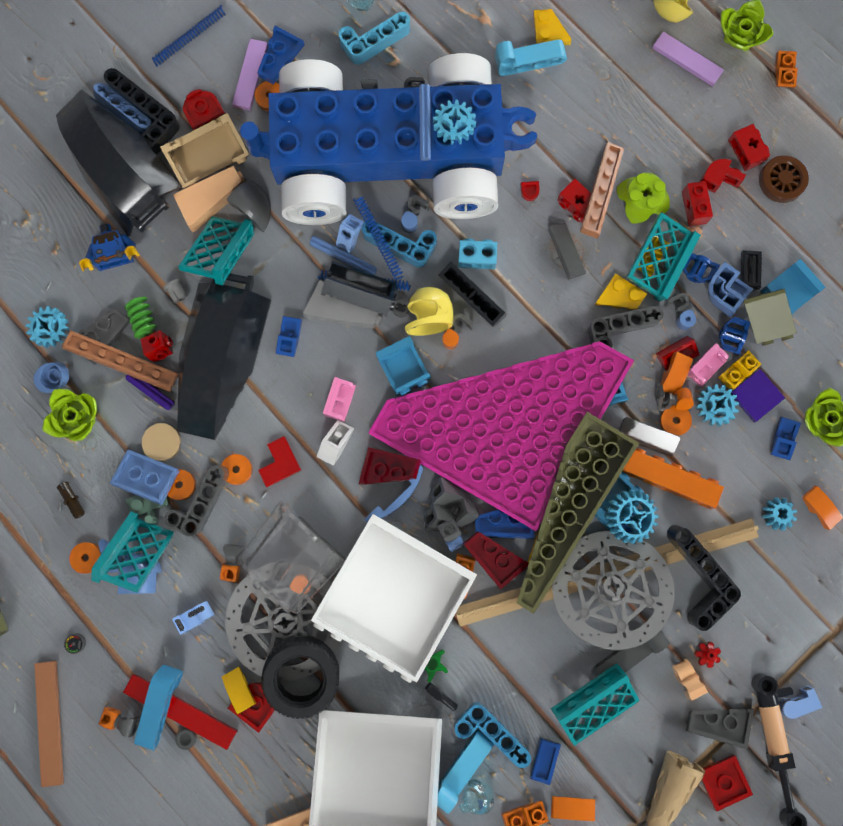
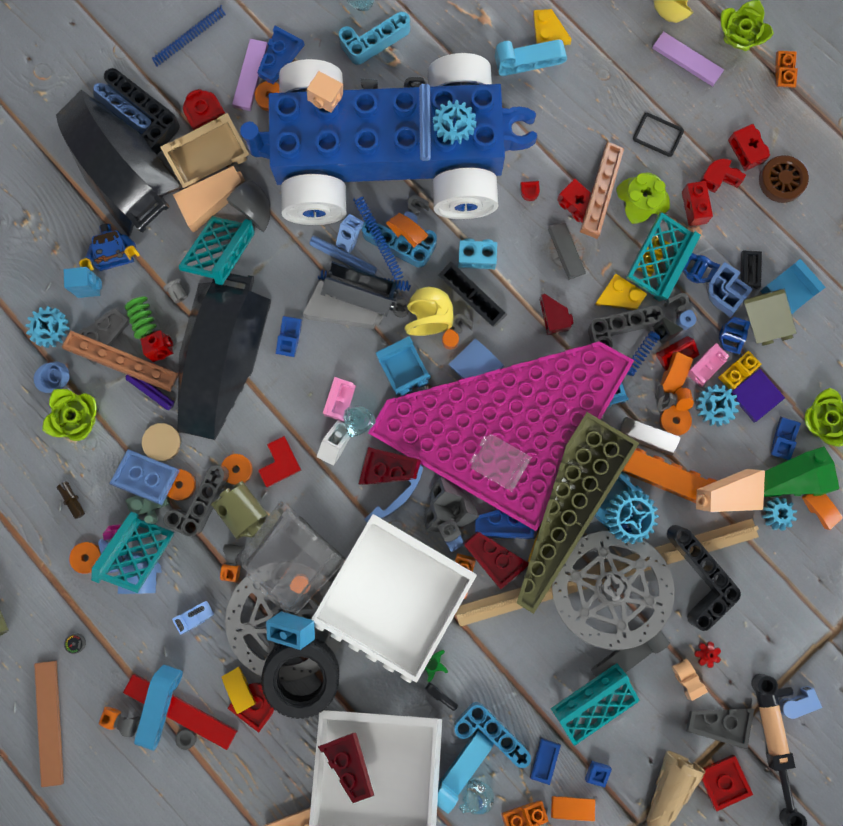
none -> dark azure brick [63,267,102,298]
none -> dark pink tile [103,524,122,540]
none -> olive cylinder [211,481,268,539]
none -> dark azure brick [266,611,315,650]
none -> light nougat head [307,71,343,113]
none -> dark red wing [318,733,375,803]
none -> clear light blue piece [343,406,376,438]
none -> orange slope [386,213,429,248]
none -> medium blue slope [449,338,504,379]
none -> clear panel [469,434,532,492]
none -> dark red slope [539,294,574,335]
none -> blue tile [585,761,612,788]
none -> blue piece [627,331,660,376]
none -> black piece [633,112,684,157]
none -> pearl dark grey slope [653,317,683,344]
none -> light nougat slope [696,469,765,512]
none -> green wedge [764,446,839,497]

